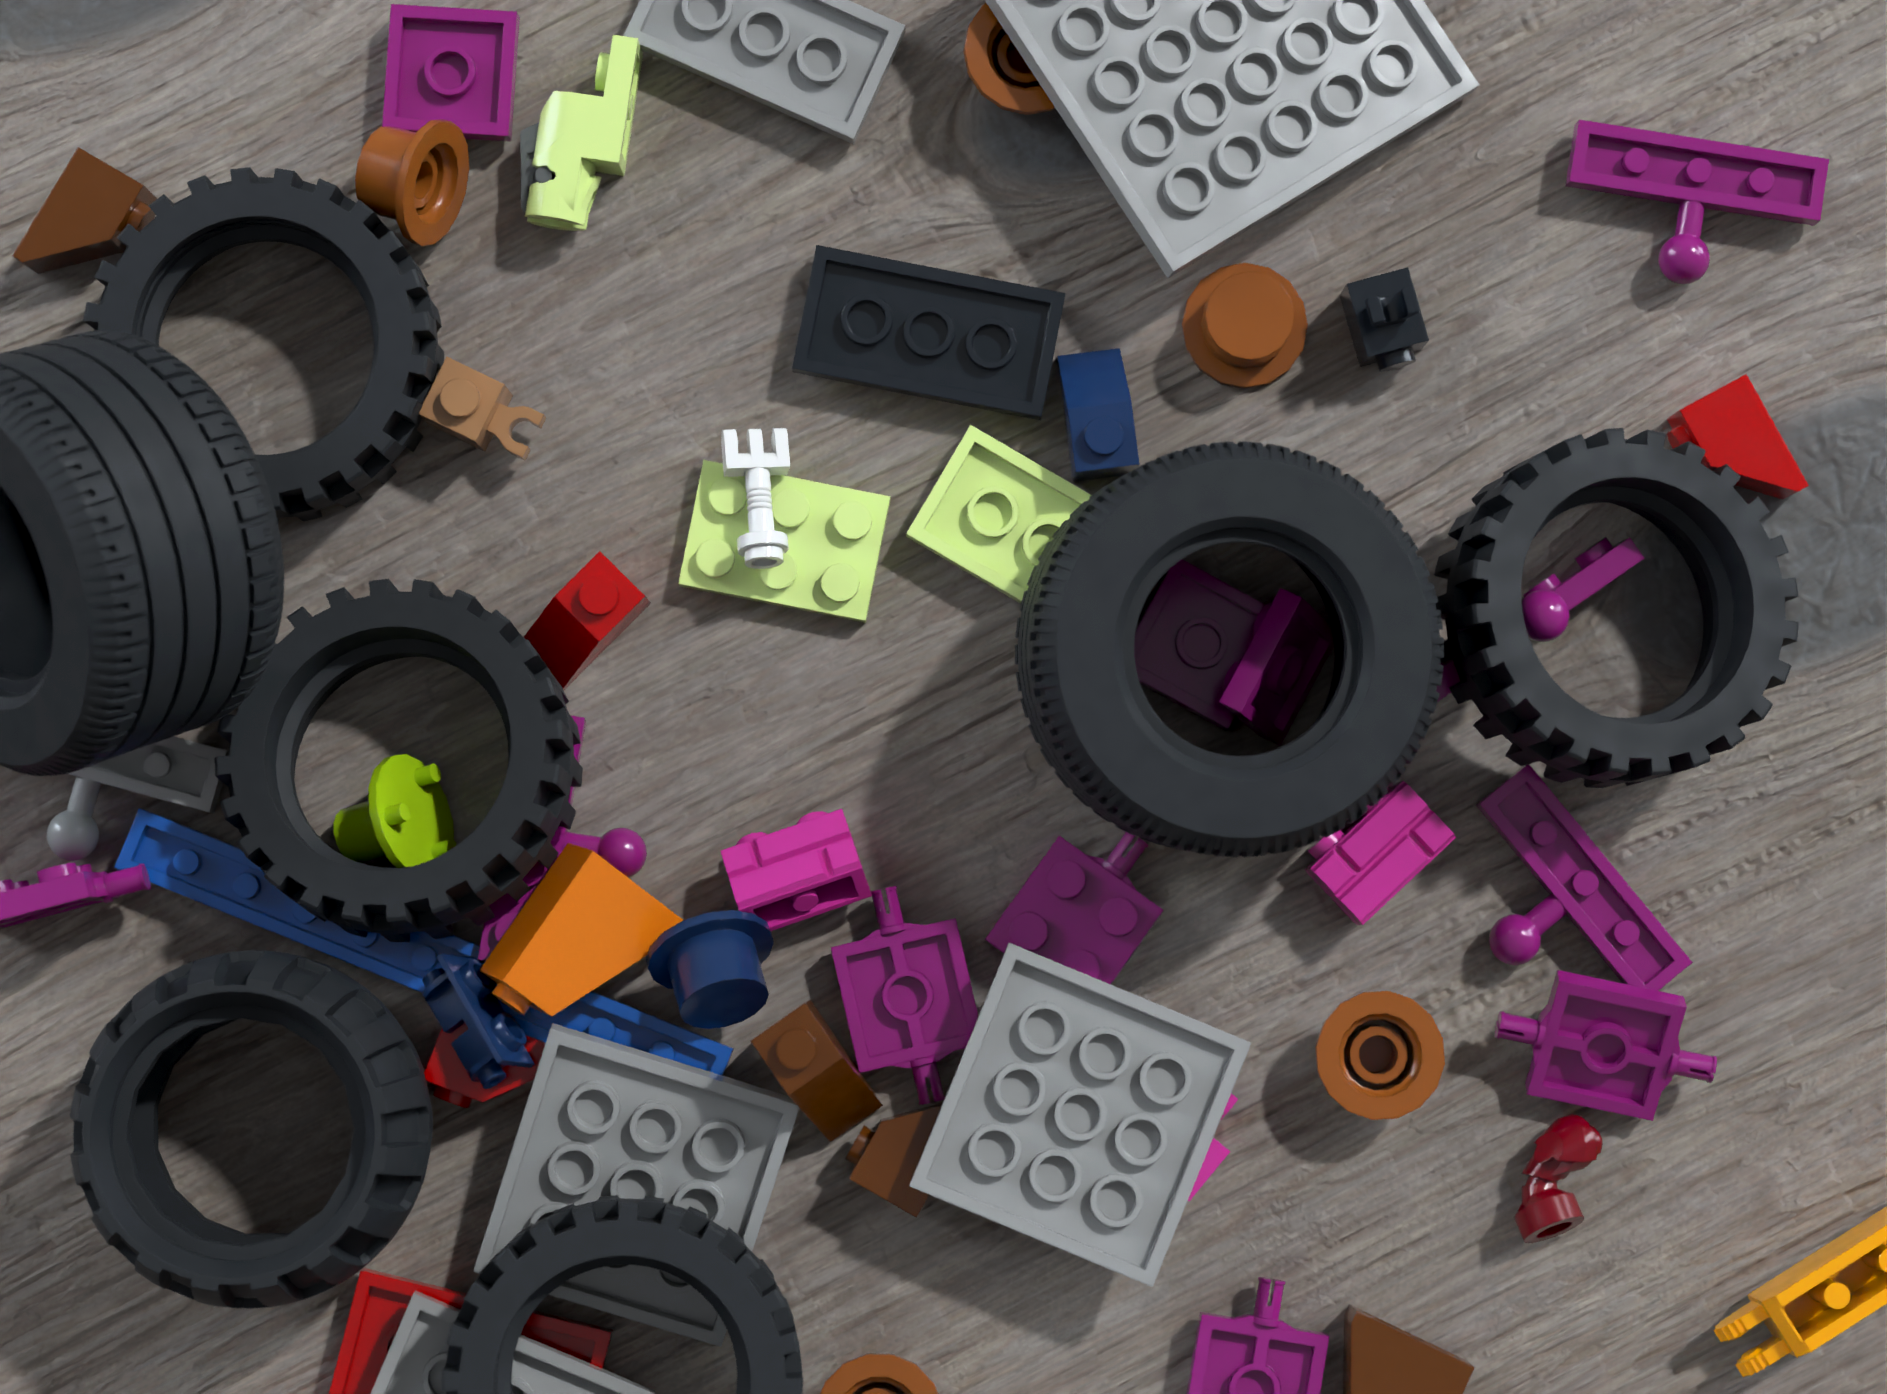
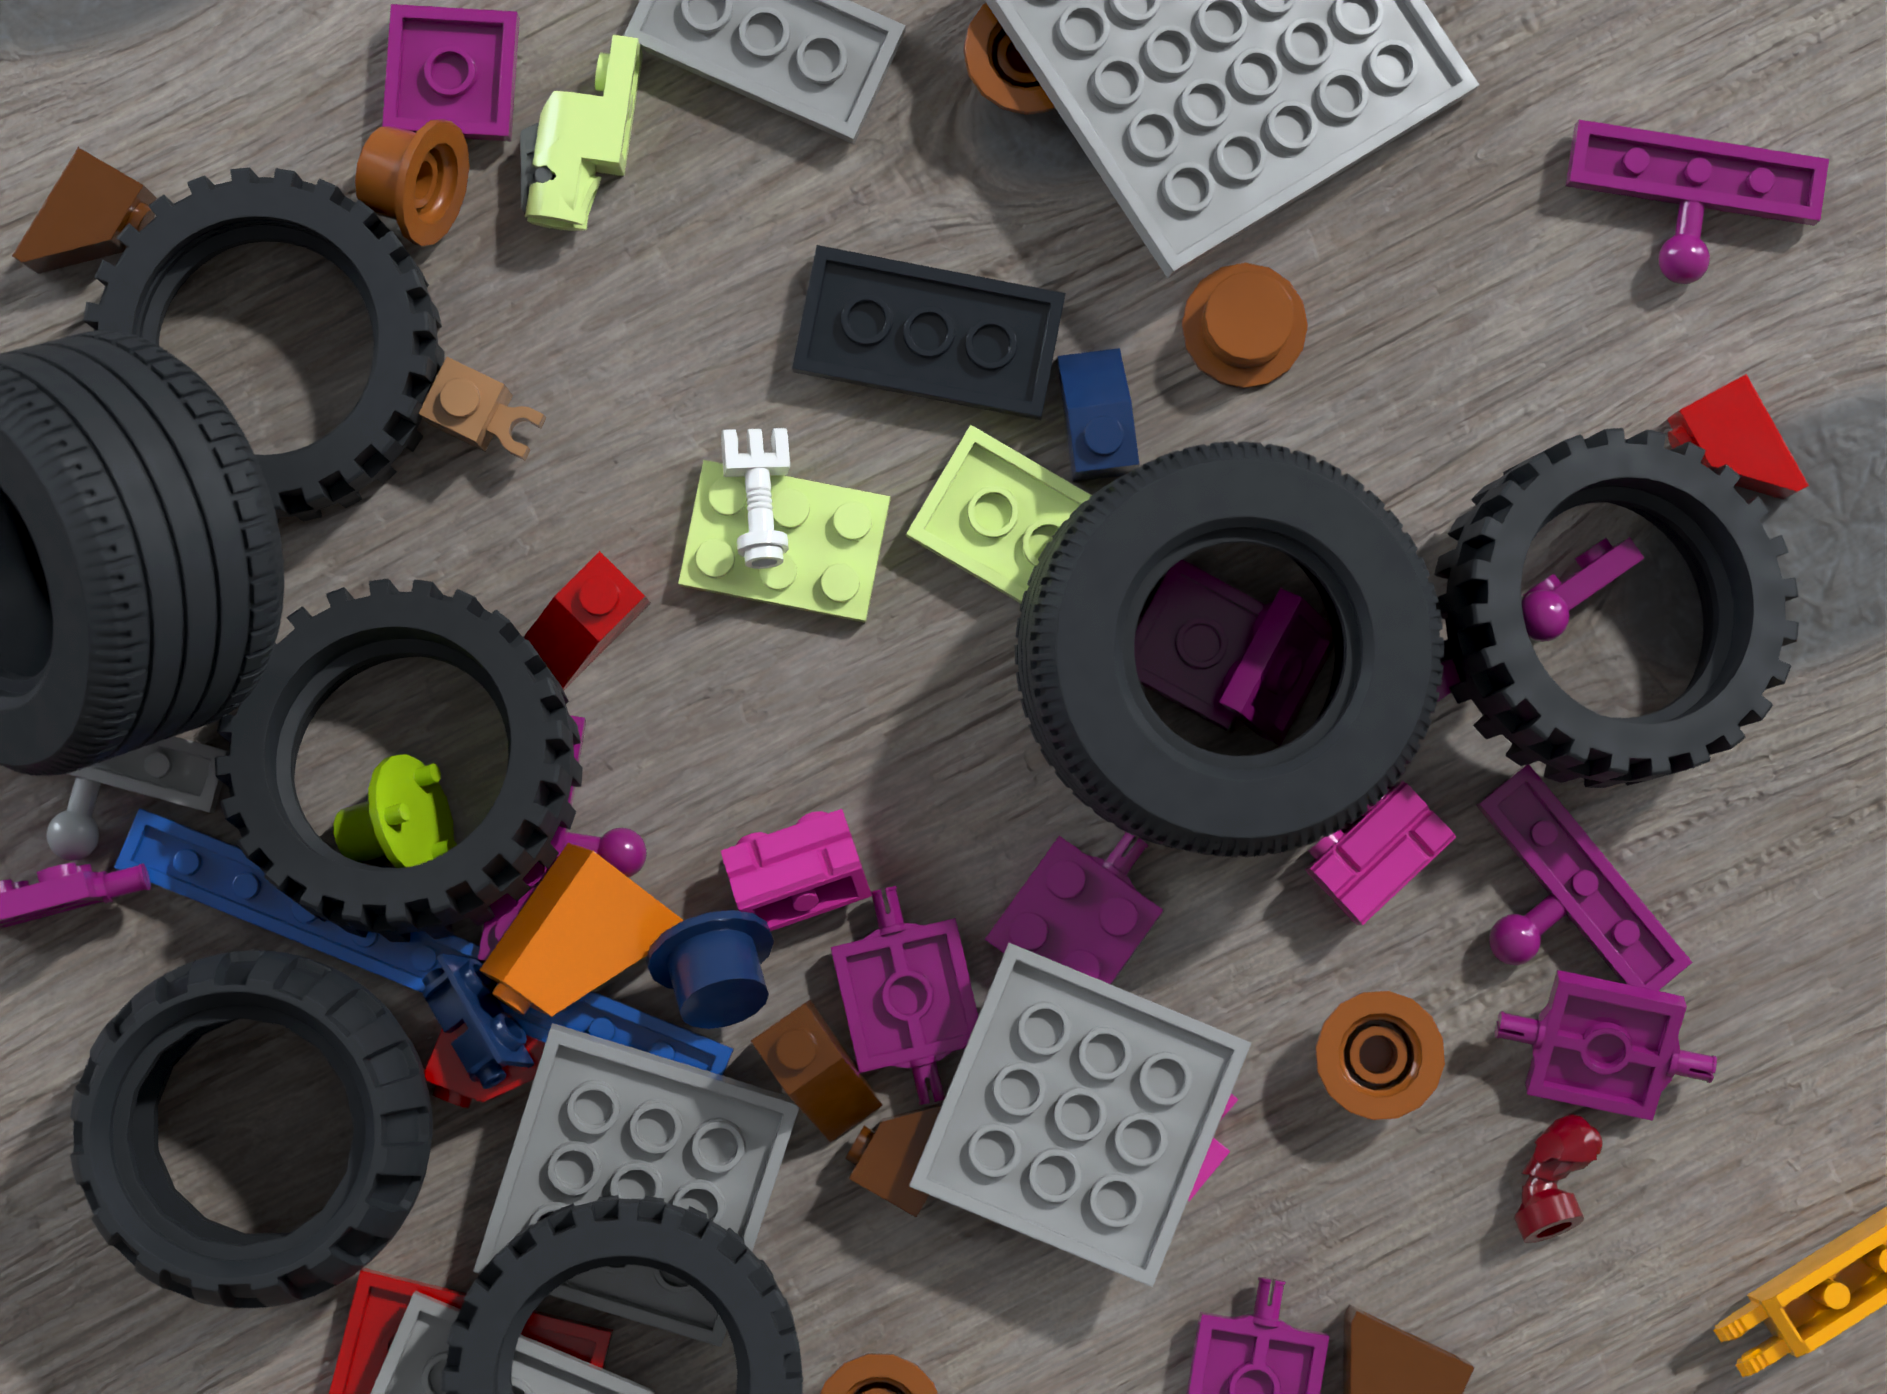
black brick [1339,267,1429,372] -> none

